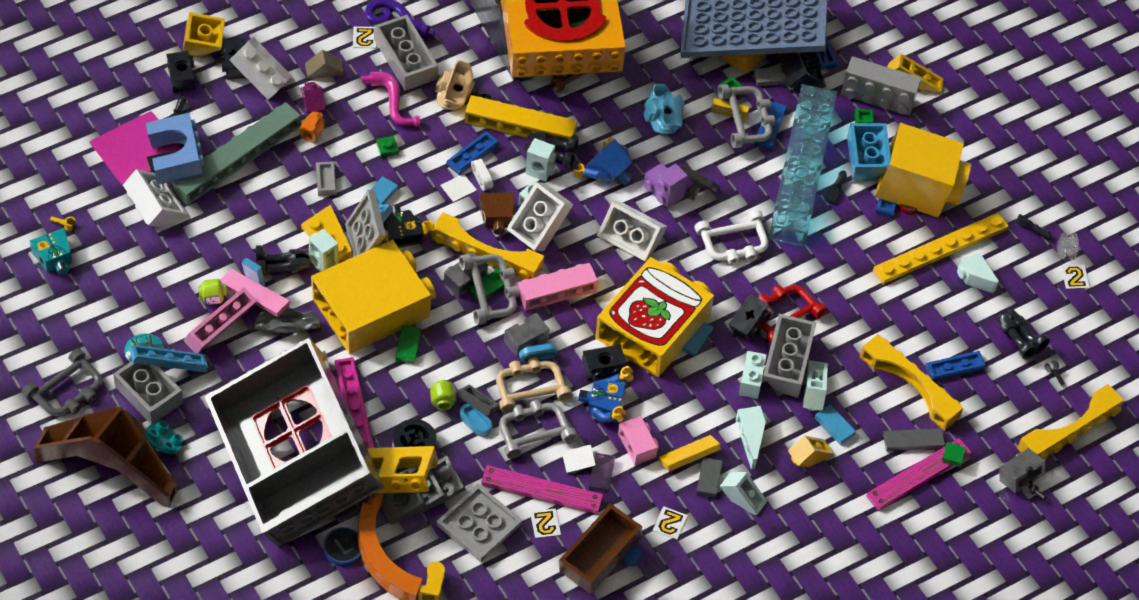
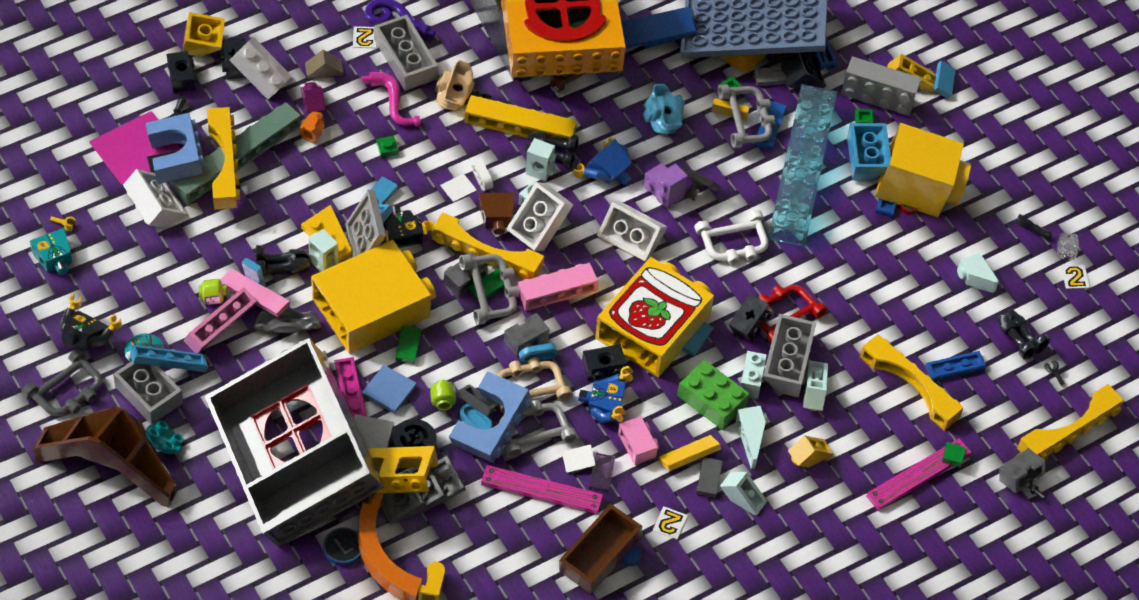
light grey tile [316,162,337,196] -> none
light grey plate [436,484,523,562] -> none
blue tile [446,131,499,175] -> none
sticker [530,509,561,538] -> none
dark azure tile [815,404,856,445] -> none
black piece [824,170,847,205] -> none
yellow plate [873,213,1008,284] -> none
dark grey tile [883,428,945,451] -> none
none -> black torso [60,294,122,351]
none -> yellow arch [207,107,240,210]
none -> light grey tile [354,414,394,448]
none -> medium blue tile [362,365,417,414]
none -> medium blue arch [449,371,532,463]
none -> blue slope [621,6,697,49]
none -> bright green brick [677,360,749,430]
none -> dark azure tile [934,61,955,99]

